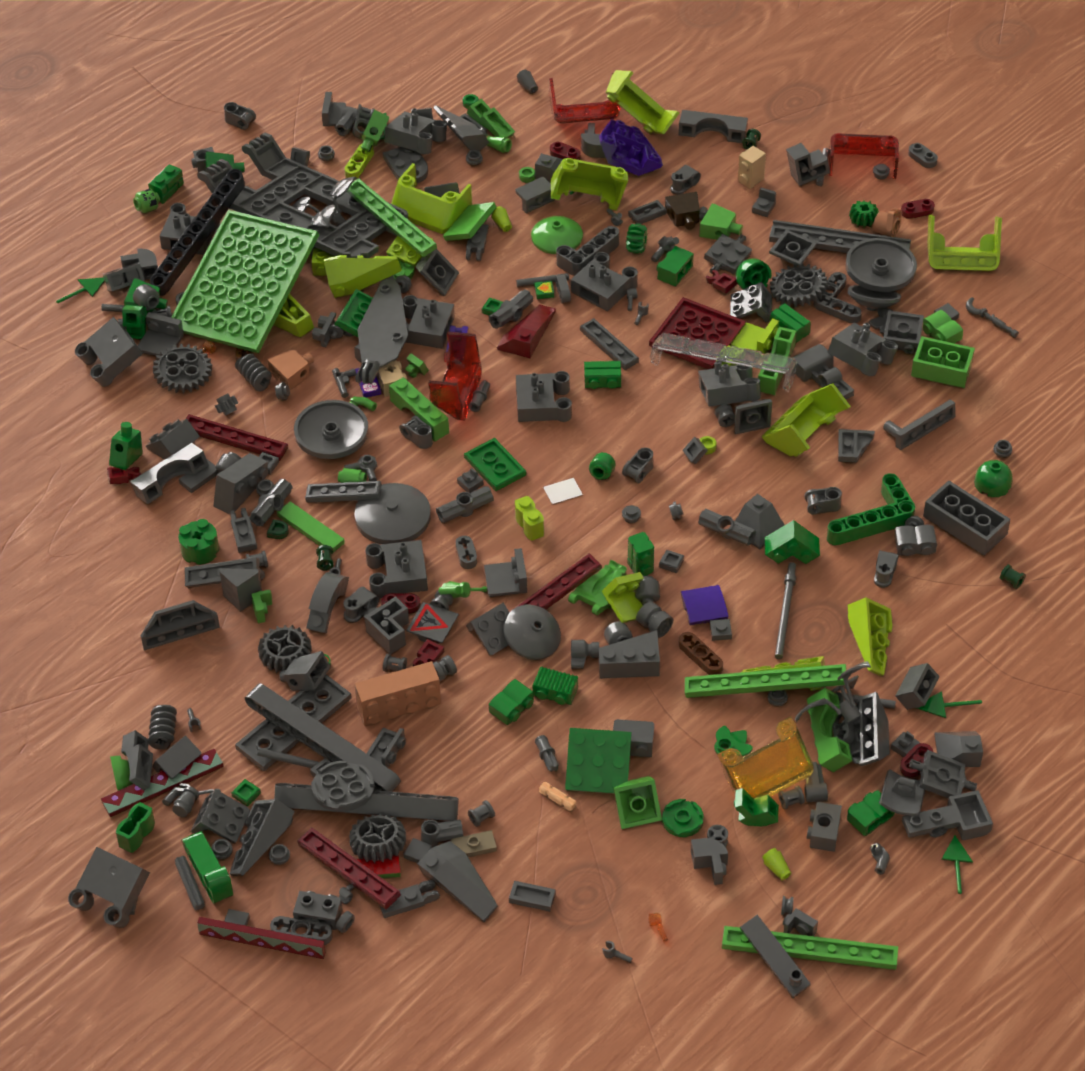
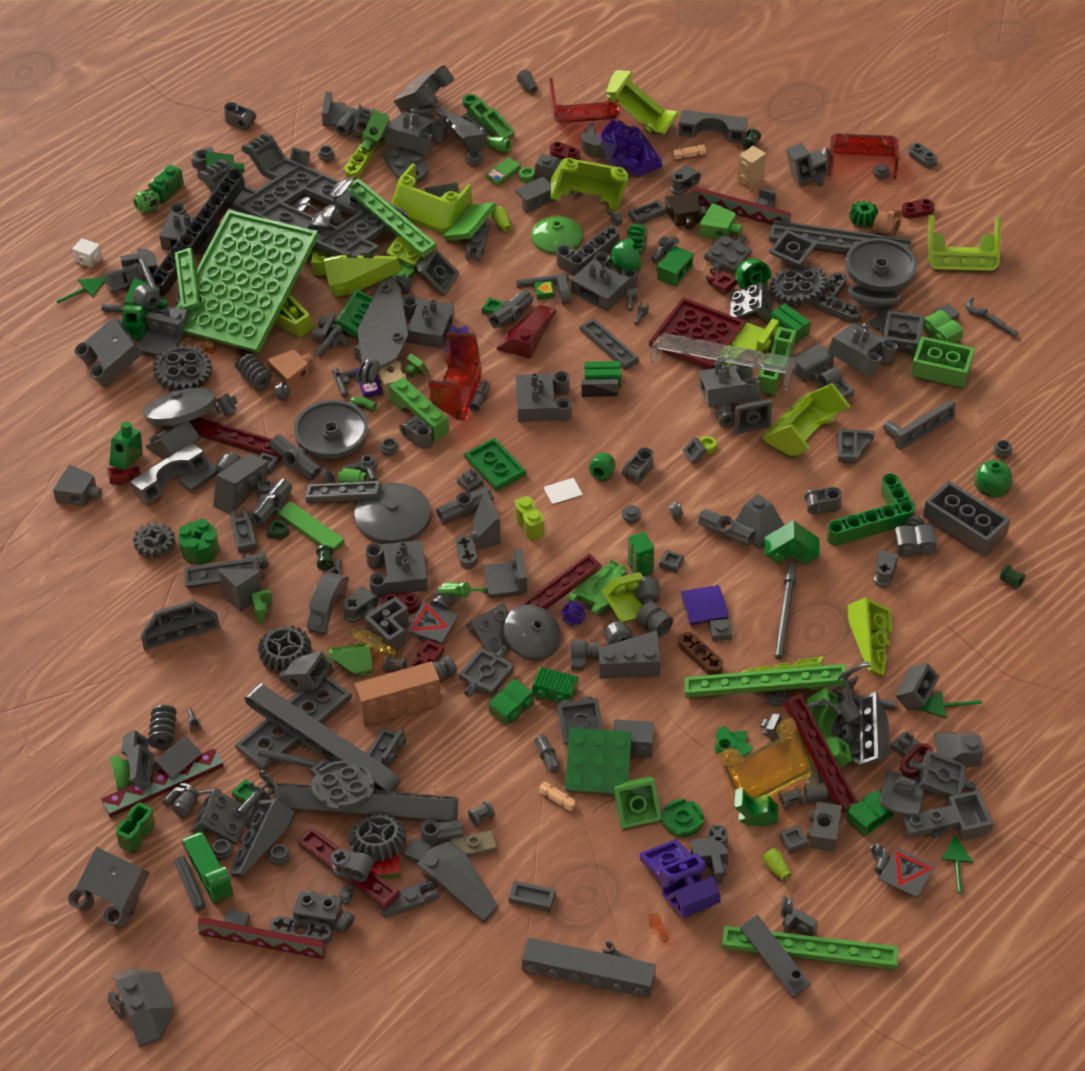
none -> dark grey torso [53,465,102,506]
none -> white brick [72,238,102,268]
none -> dark grey piece [107,991,126,1018]
none -> dark grey wedge [113,967,174,1048]
none -> dark grey gear [133,522,176,559]
none -> dark grey bar [138,259,159,293]
none -> dark grey dish [143,387,217,426]
none -> dark grey plate [168,308,190,328]
none -> bright green tile [175,248,201,311]
none -> dark grey piece [237,770,275,816]
none -> dark grey piece [270,434,321,481]
none -> dark grey hose [315,325,350,356]
none -> dark grey hand [320,465,336,483]
none -> bright green slope [328,642,373,676]
none -> dark grey piece [330,849,374,882]
none -> clear yellow hinge [349,627,396,656]
none -> dark grey plate [380,438,399,455]
none -> dark grey piece [394,65,455,113]
none -> dark grey plate [458,645,514,697]
none -> dark grey slope [470,492,501,550]
none -> bright green tile [486,157,521,186]
none -> dark grey brick [522,937,656,998]
none -> dark grey plate [557,697,603,745]
none -> dark purple gear [561,601,586,626]
none -> tile [581,379,618,397]
none -> green cylinder [609,238,641,273]
none -> dark purple piece [639,839,721,918]
none -> light nougat axle [673,145,706,160]
none -> tile [692,186,791,225]
none -> dark grey tile [760,714,786,743]
none -> dark grey plate [780,825,808,853]
none -> dark red tile [782,693,858,813]
none -> dark grey piece [878,848,936,898]

